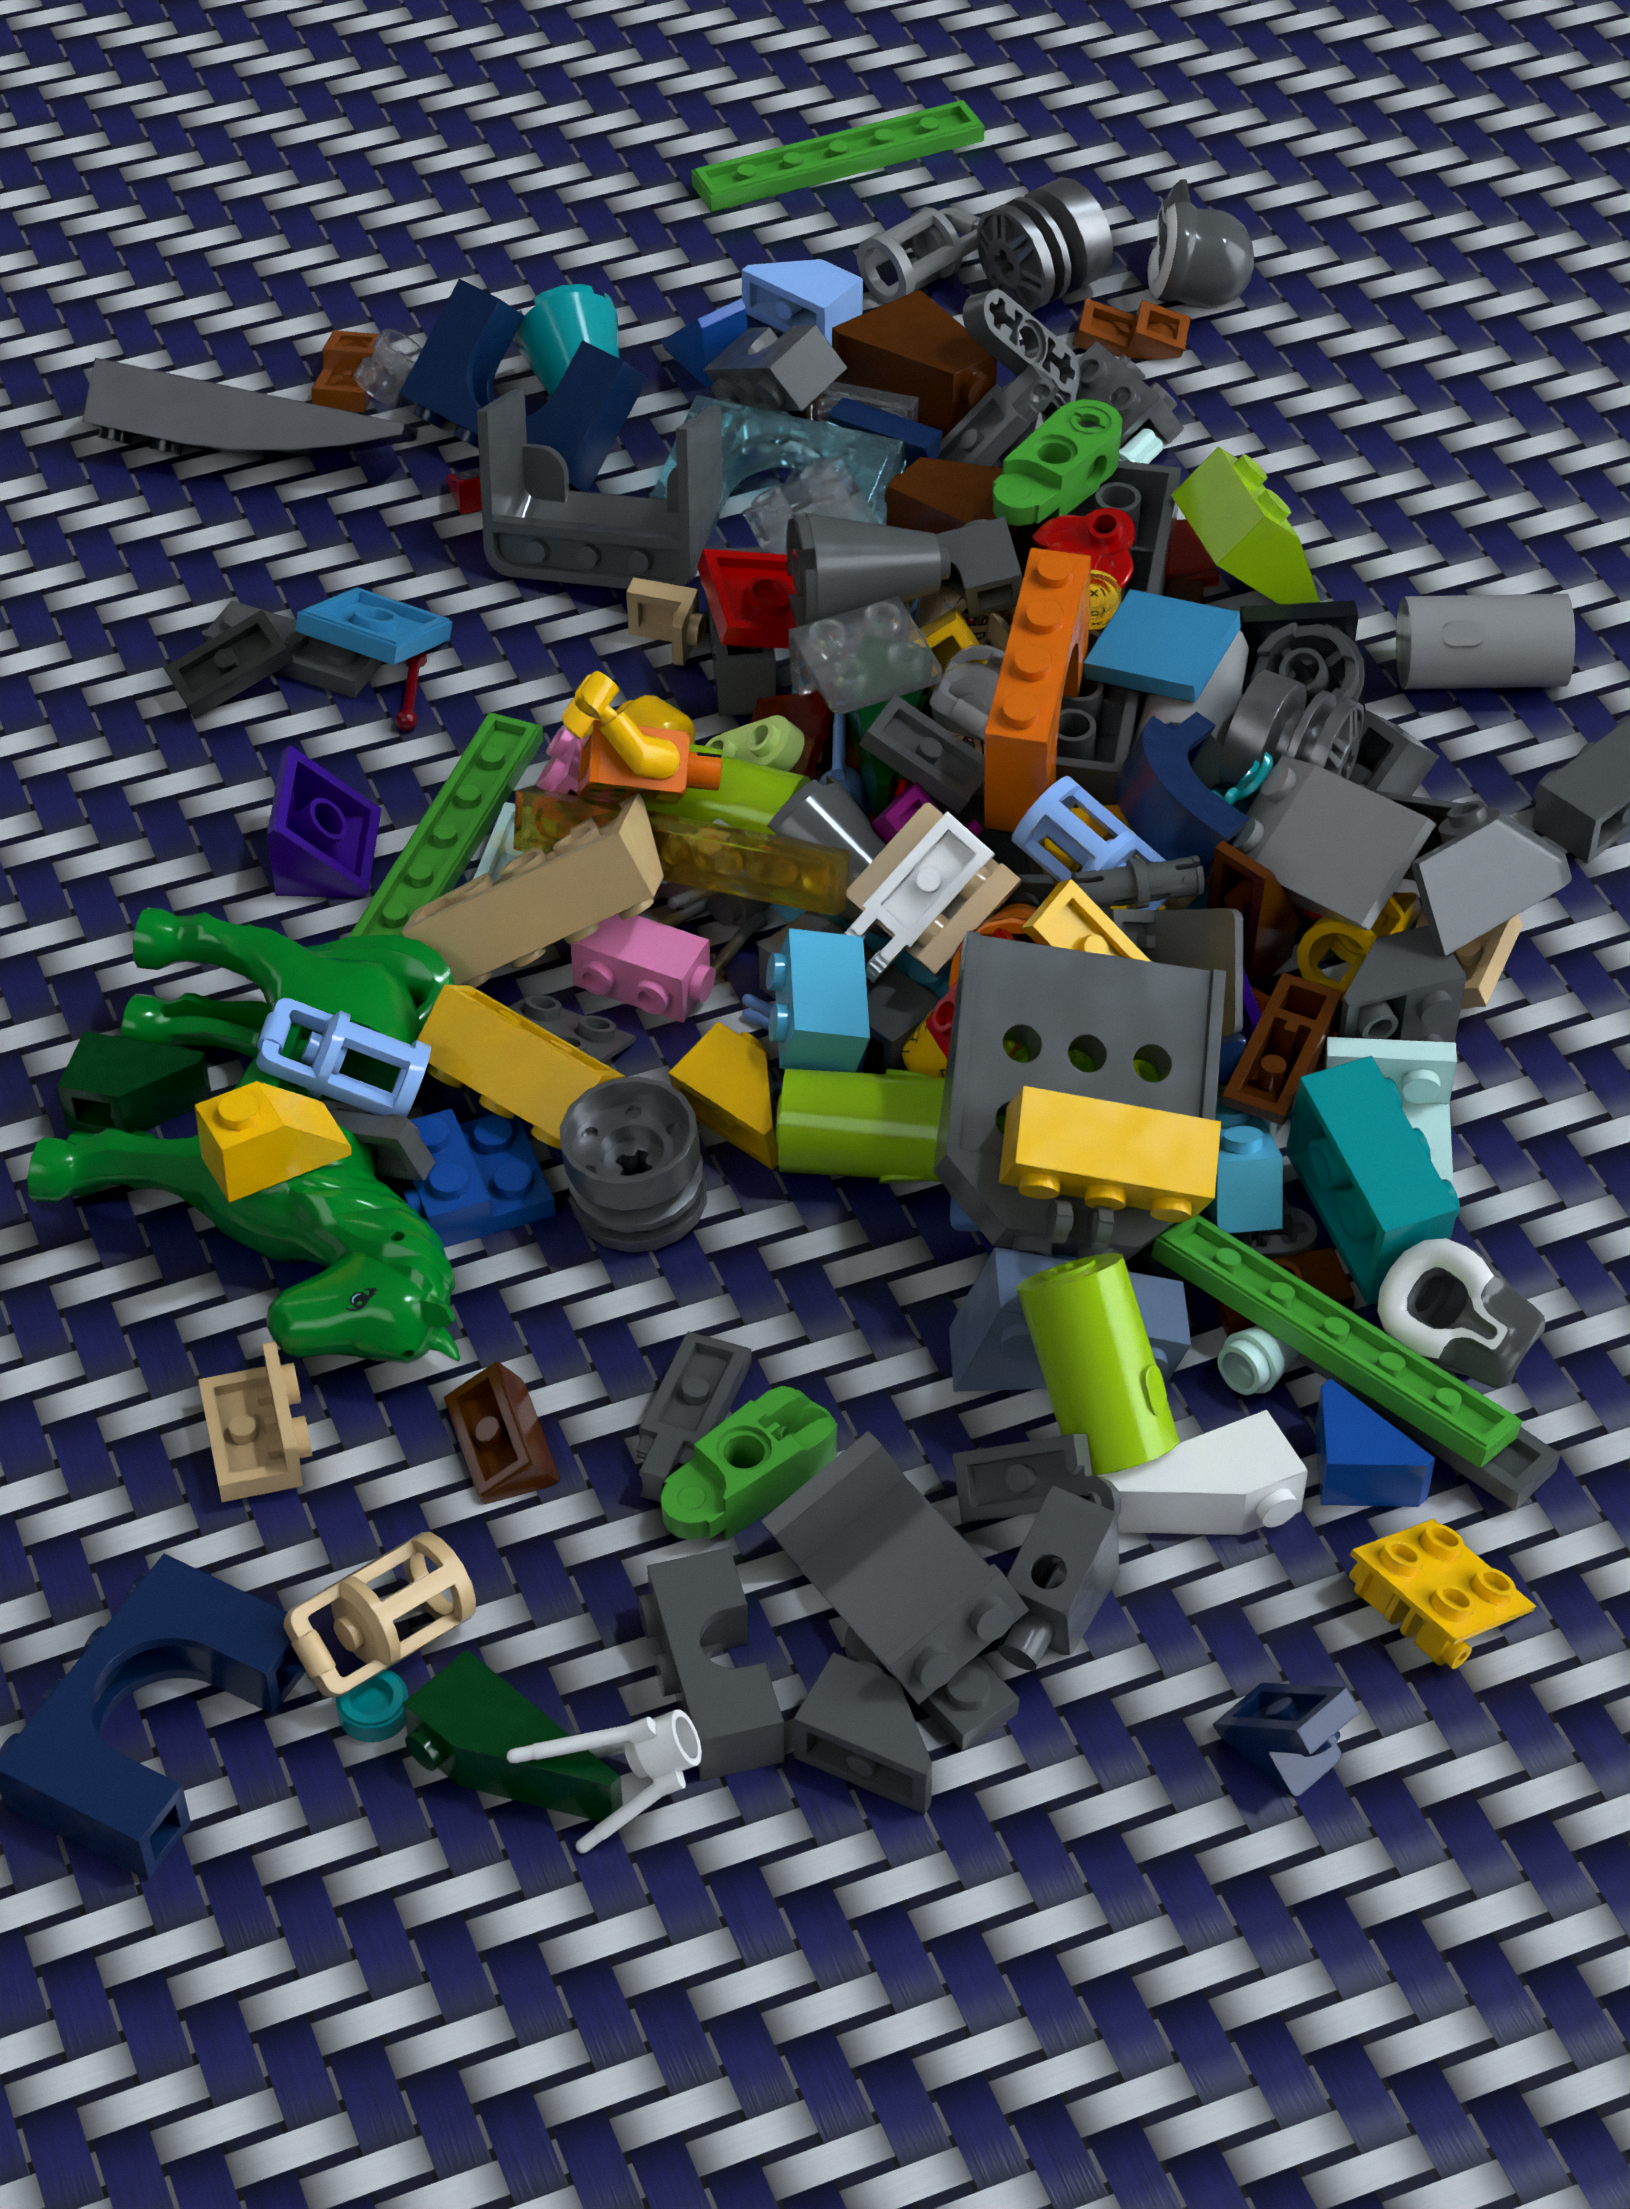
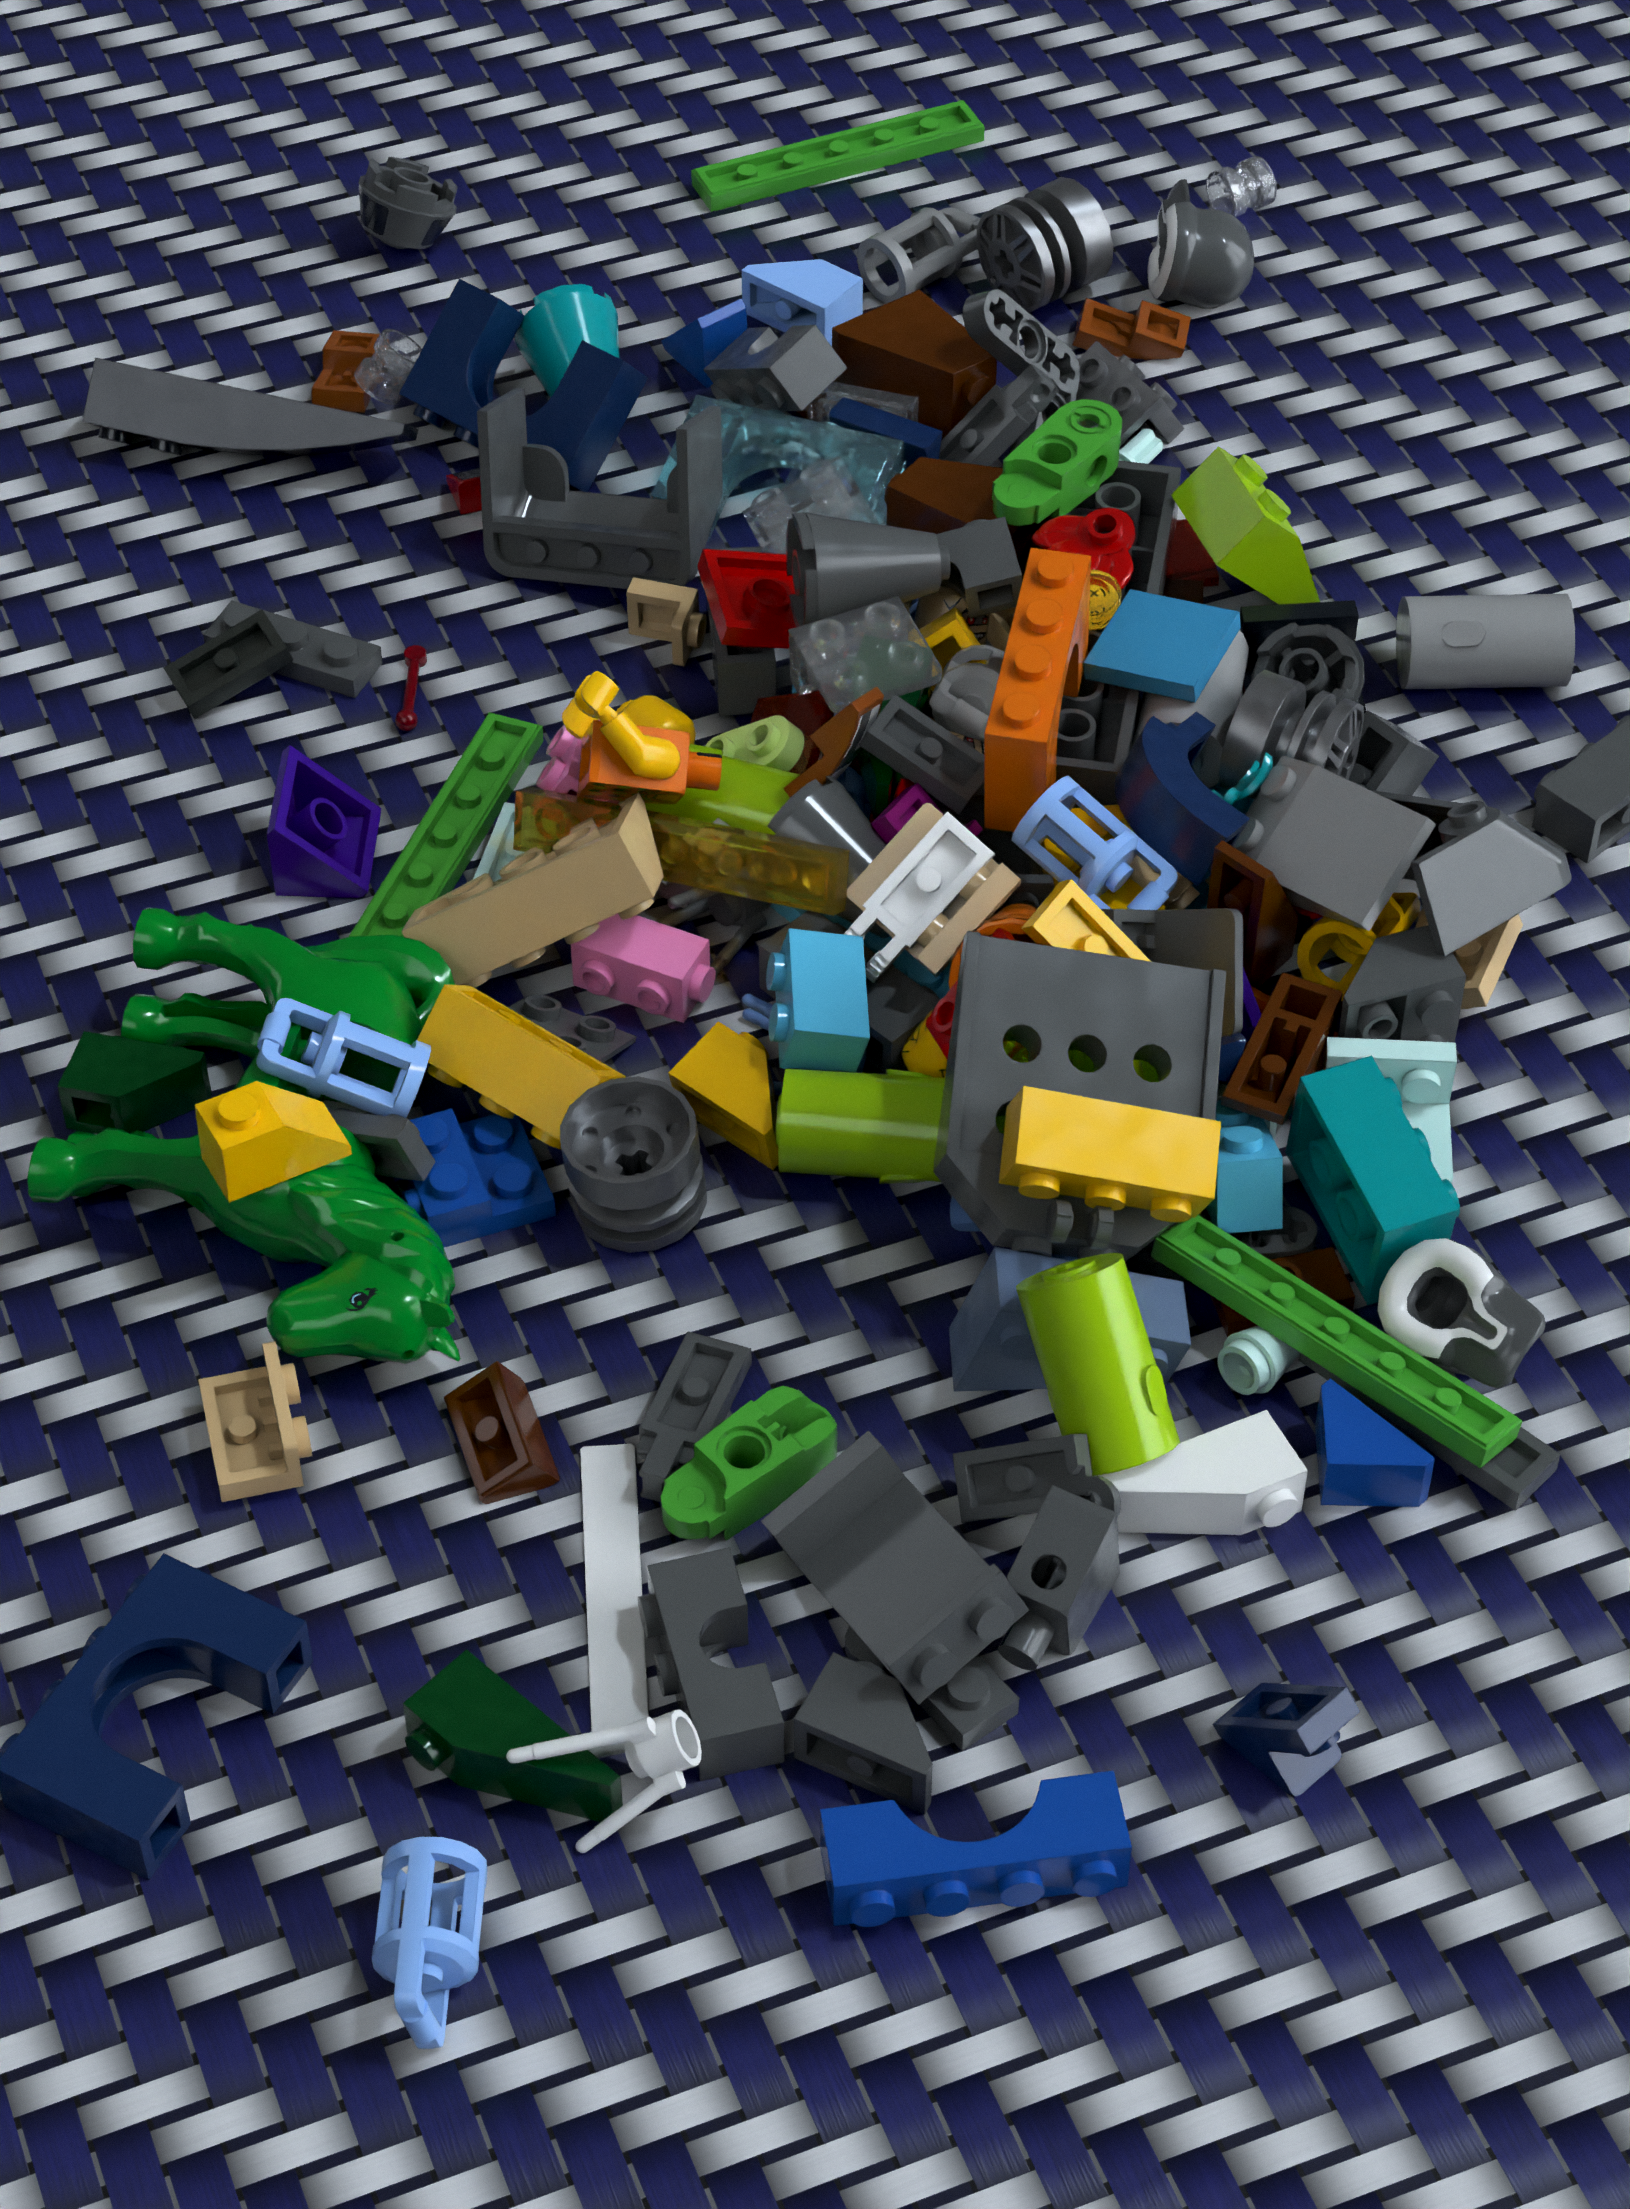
tan piece [283,1532,476,1698] -> none
dark azure tile [295,587,453,665] -> none
teal tile [336,1670,409,1742] -> none
dark grey pin [1071,855,1205,909] -> none
yellow hinge [1349,1518,1536,1669] -> none
none -> dark grey cone [358,157,458,249]
none -> light blue piece [372,1837,488,2049]
none -> white sticker [580,1444,649,1732]
none -> dark orange slope [783,686,884,797]
none -> blue arch [820,1770,1132,1927]
none -> clear wheel [1206,156,1277,217]

